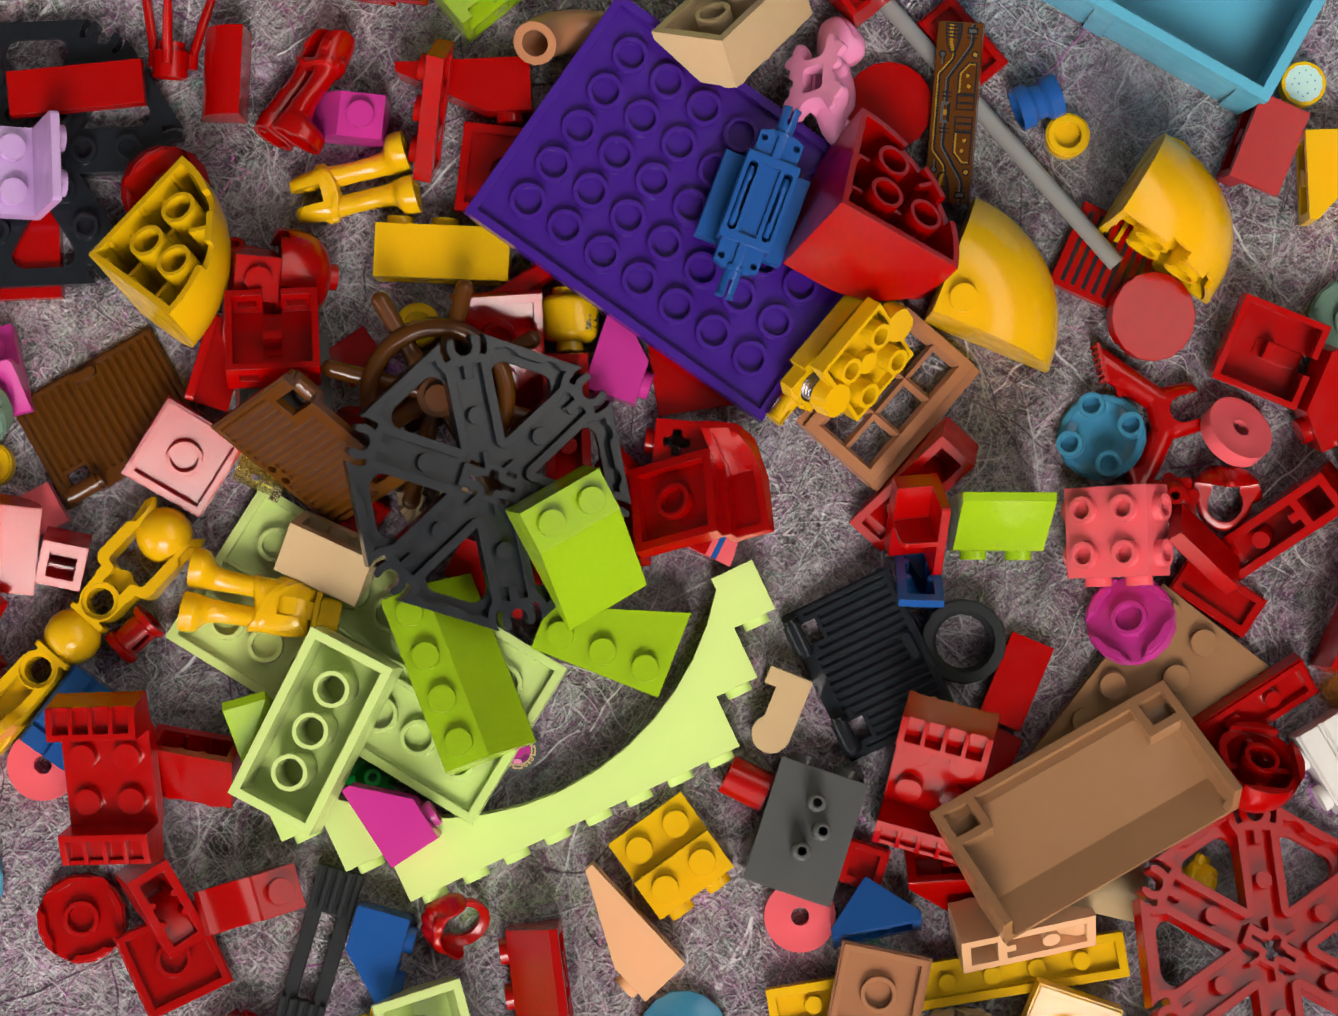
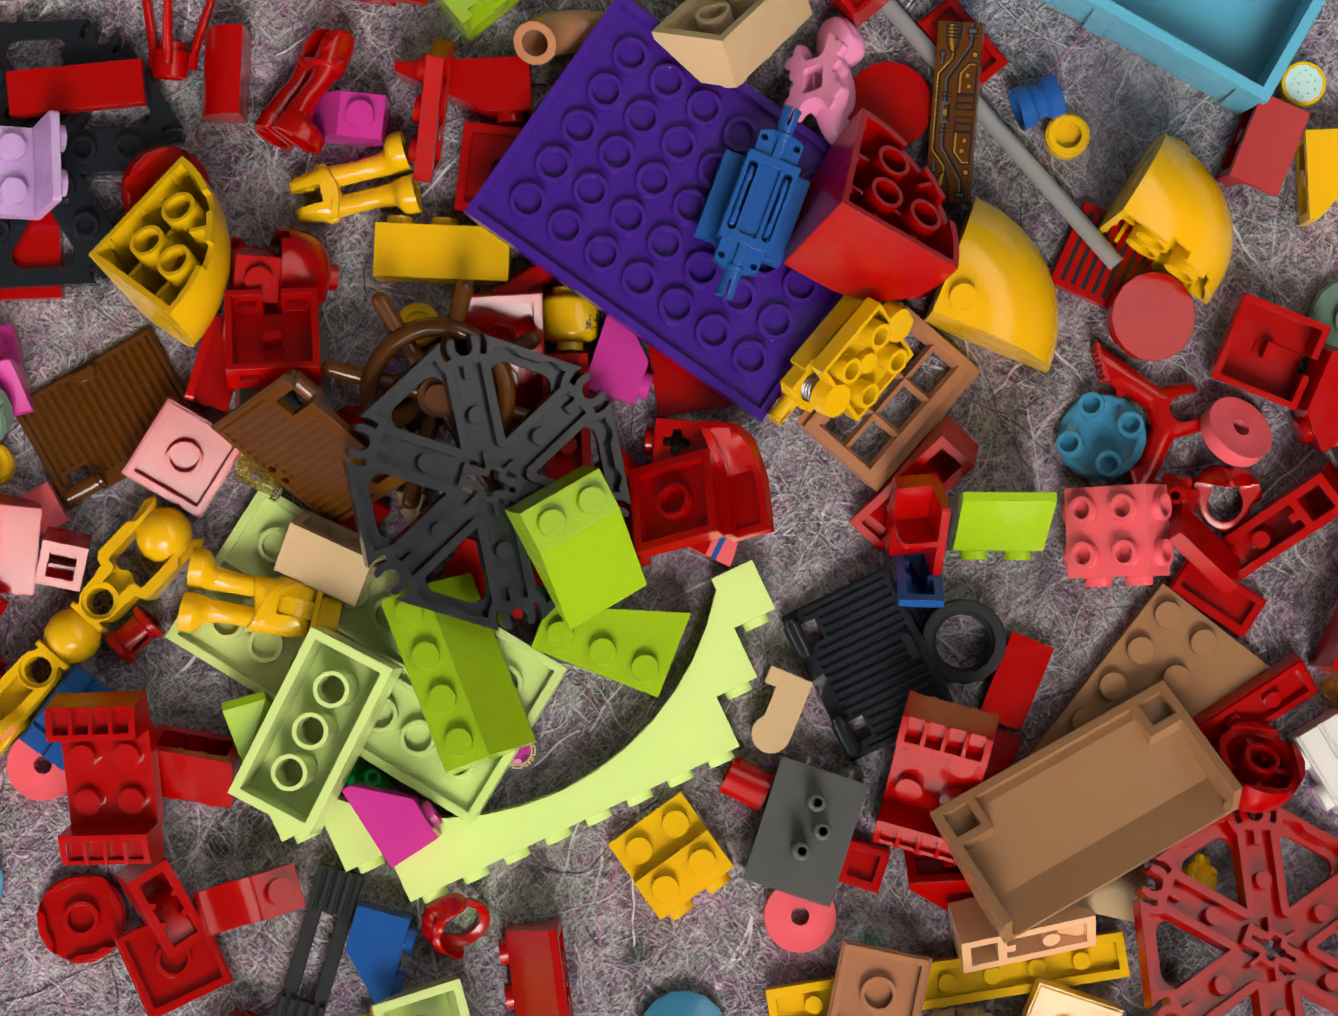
red tile [329,326,389,389] -> none
light nougat slope [585,860,686,1002] -> none
blue slope [831,876,922,948] -> none
dark pink tile [1085,578,1177,665] -> none

